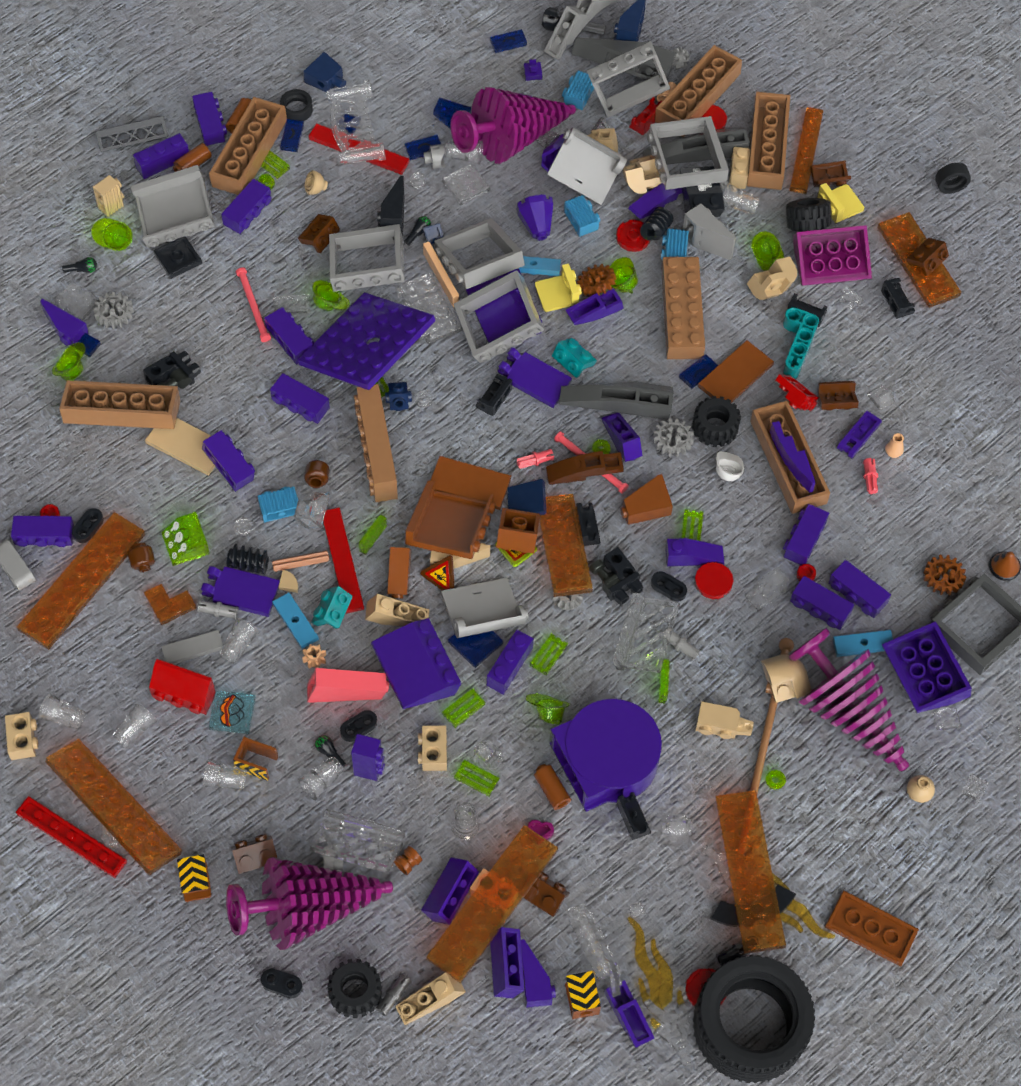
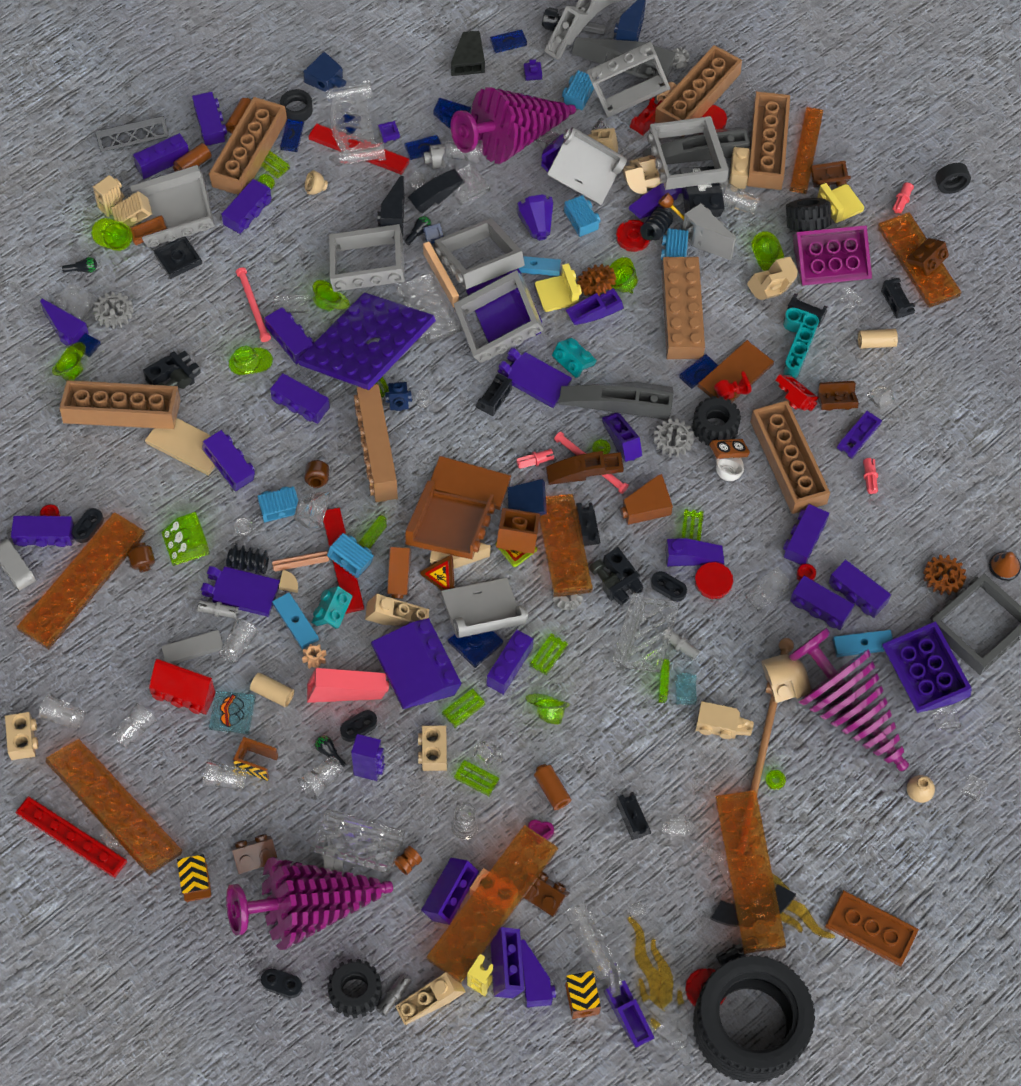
clear orange tile [144,584,197,626] -> none
reddish brown bracket [298,214,340,253] -> none
dark purple brick [550,699,662,812] -> none
dark purple slope [770,421,816,493] -> none
light nougat cone [885,433,904,458] -> none
none -> tan brick [111,192,153,231]
none -> dark orange tile [129,215,167,245]
none -> clear neon green piece [229,346,273,375]
none -> tan pin [250,673,294,707]
none -> dark azure brick [327,533,374,578]
none -> dark purple tile [378,121,400,143]
none -> black slope [408,169,465,214]
none -> pearl dark grey slope [451,31,485,76]
none -> light yellow hinge [467,954,493,996]
none -> dark orange hinge [658,193,684,221]
none -> clear light blue bracket [675,673,697,705]
none -> dark orange tile [709,439,750,459]
none -> red leg [714,371,752,400]
none -> tan pin [858,329,898,349]
none -> coral axle [892,182,914,214]

